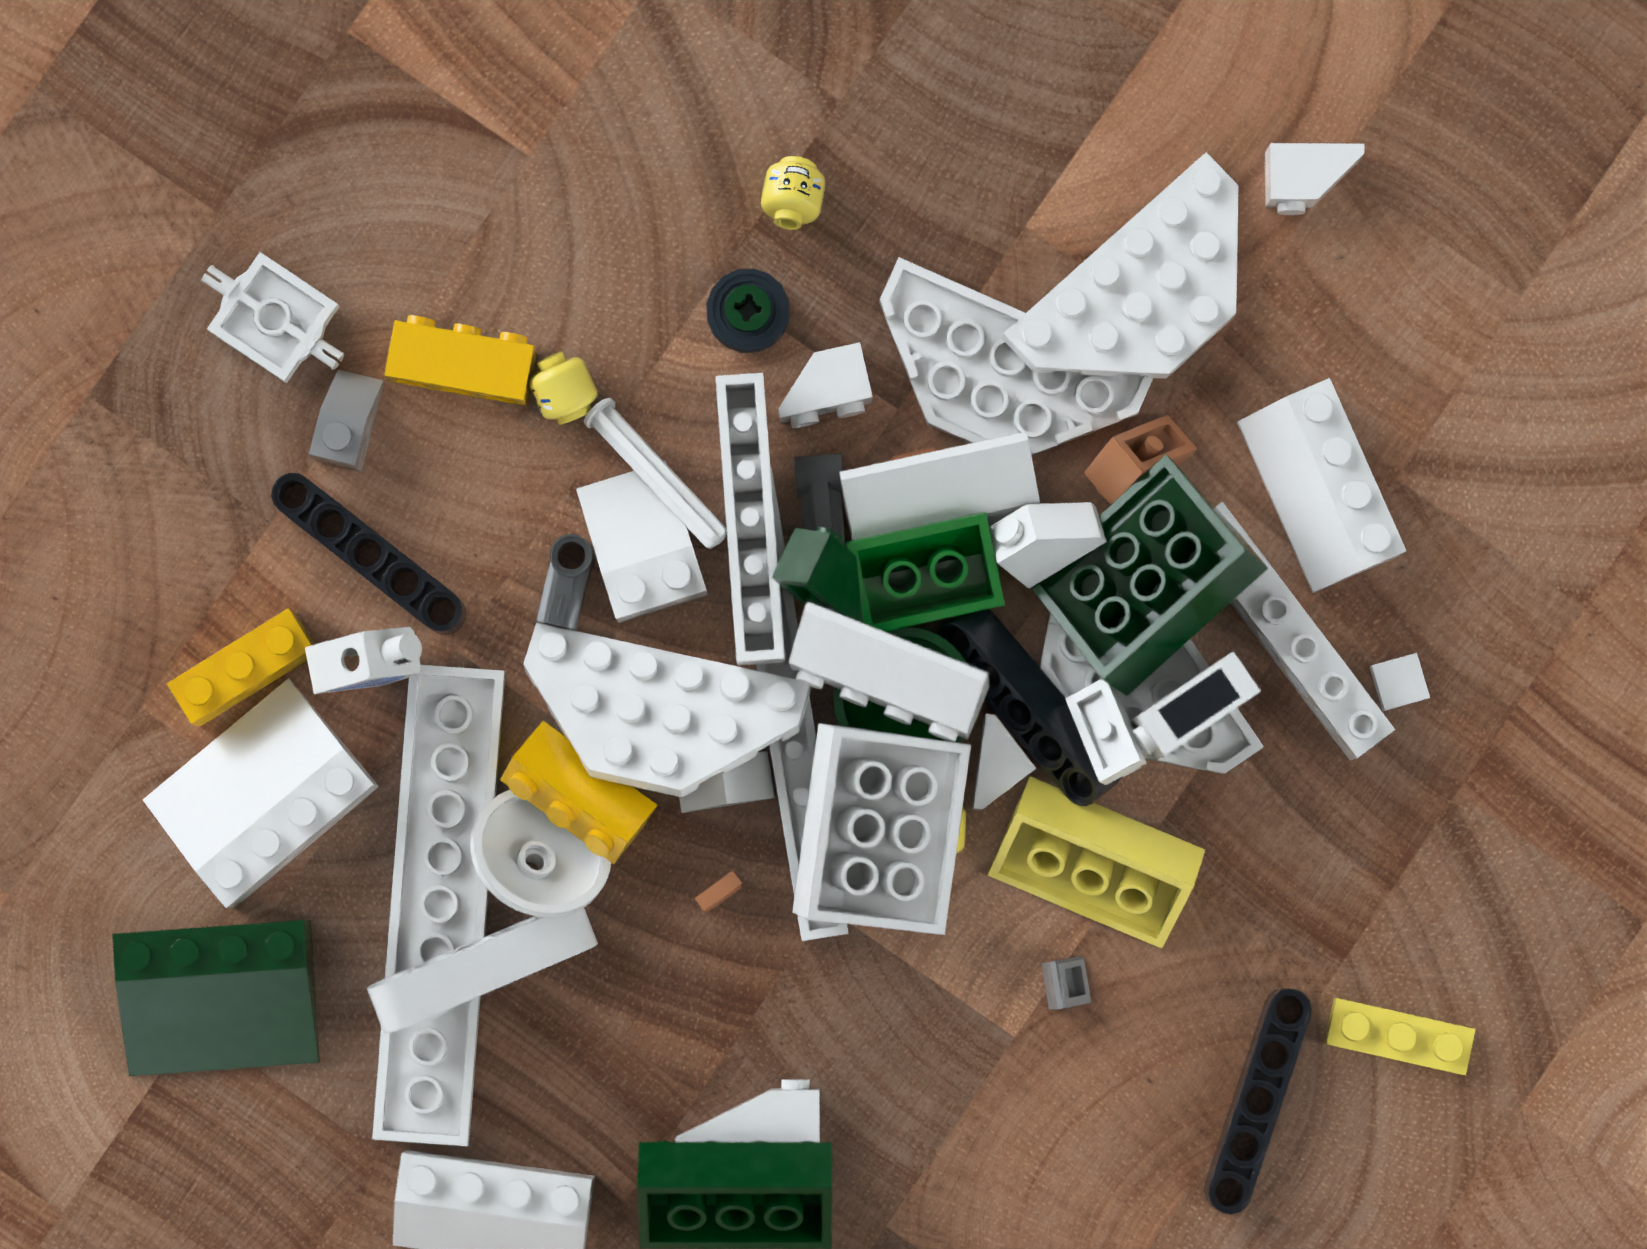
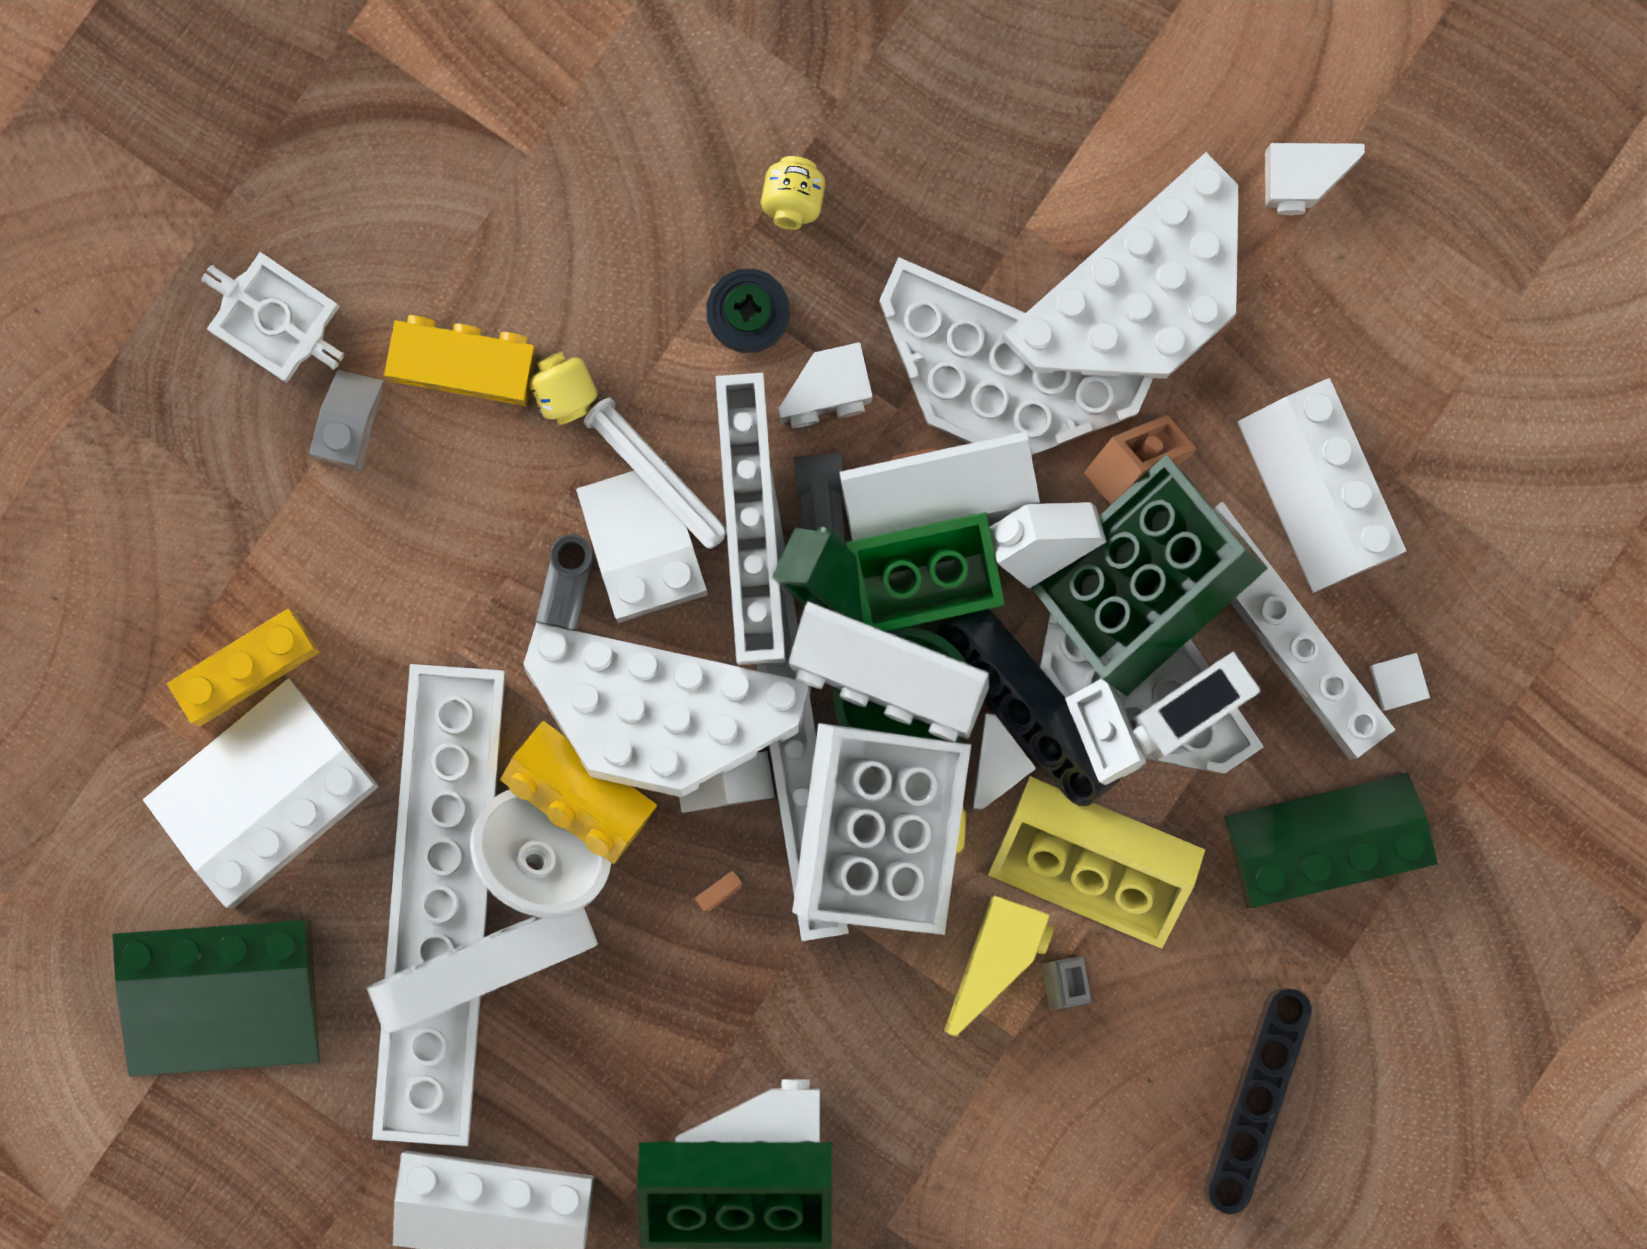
black beam [271,473,466,635] -> none
white torso [305,627,422,694] -> none
light yellow plate [1324,998,1476,1076] -> none
none -> light yellow slope [944,896,1054,1036]
none -> dark green slope [1224,773,1438,908]

